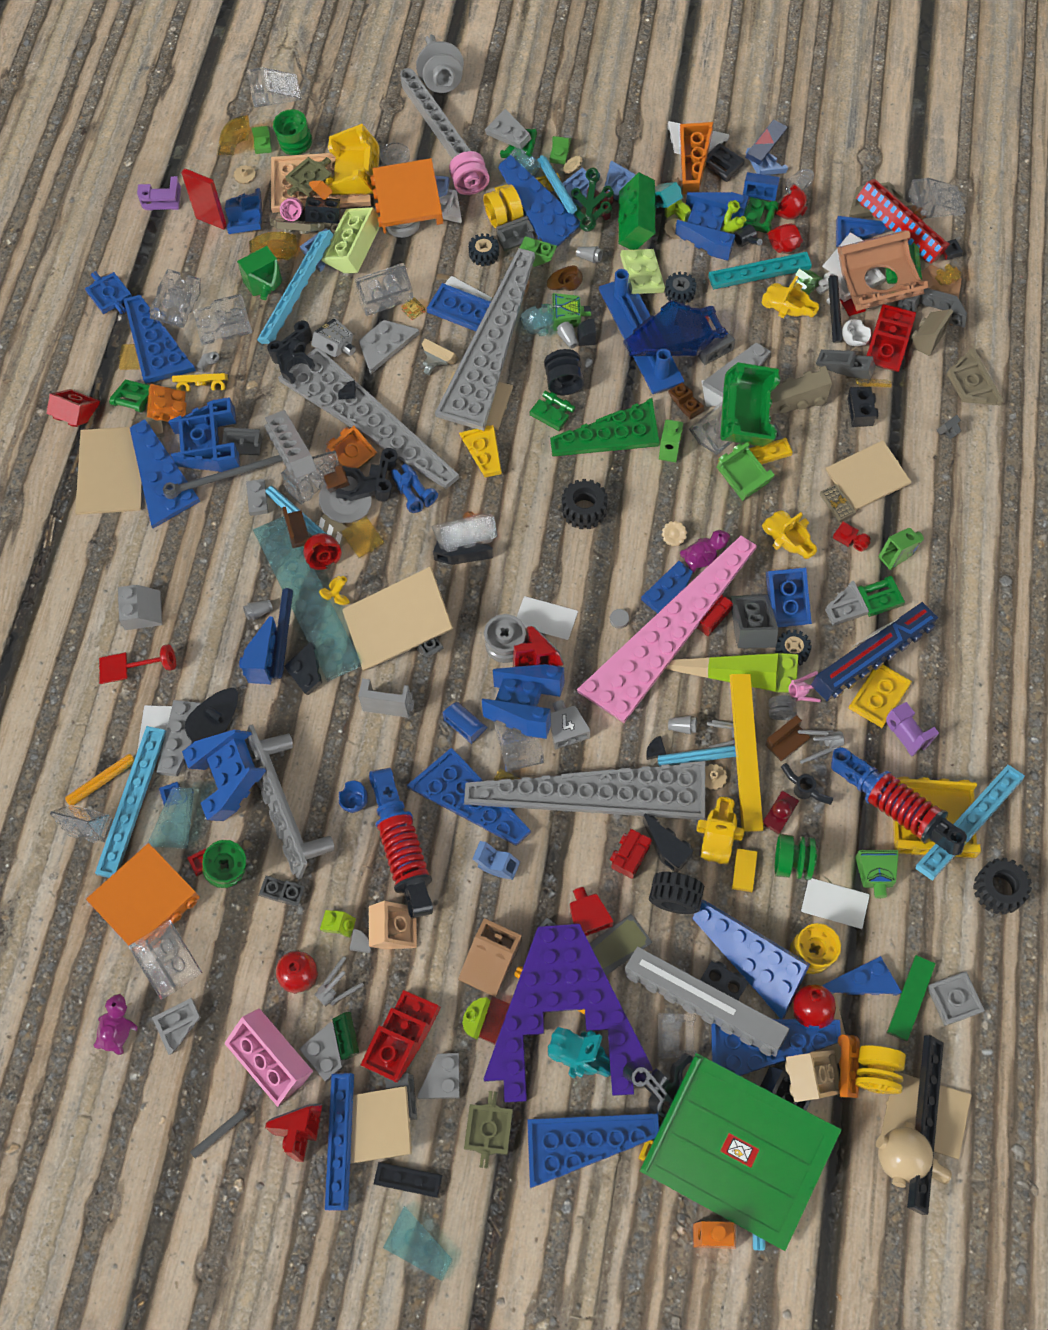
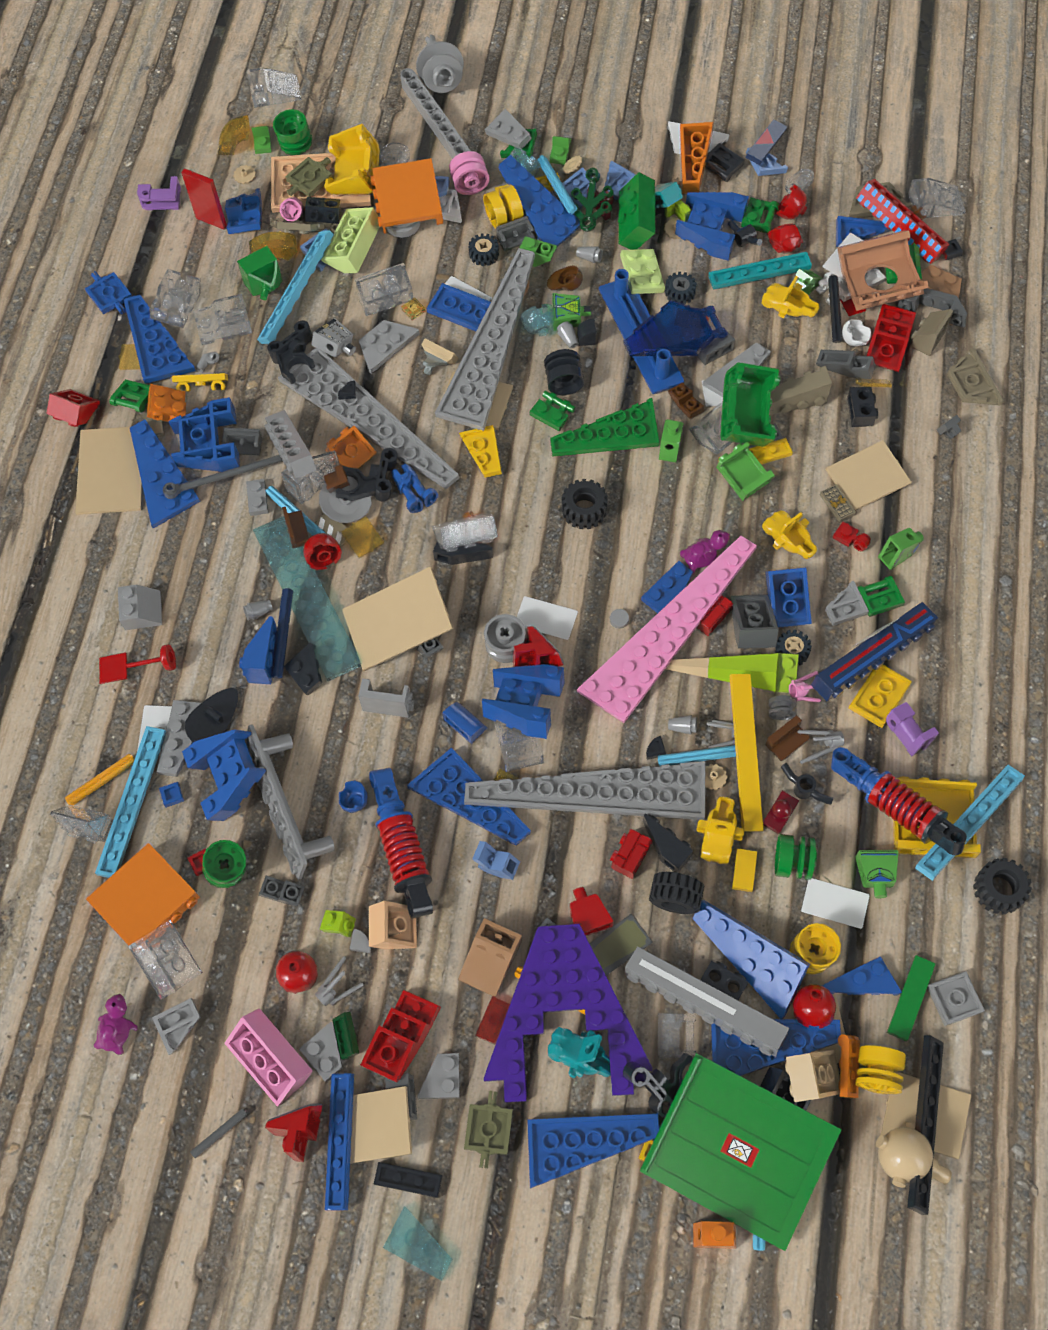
clear light blue wing [147,787,194,849] -> none
orange slope [309,180,333,200] -> none
yellow plant [319,576,350,605] -> none
lime plate [462,997,491,1040] -> none
light grey torso [550,700,590,750] -> none
tan piece [662,521,687,546] -> none
lime plant [721,200,746,234] -> none
blue brick [743,172,780,201] -> none
clear yellow piece [935,264,961,286] -> none

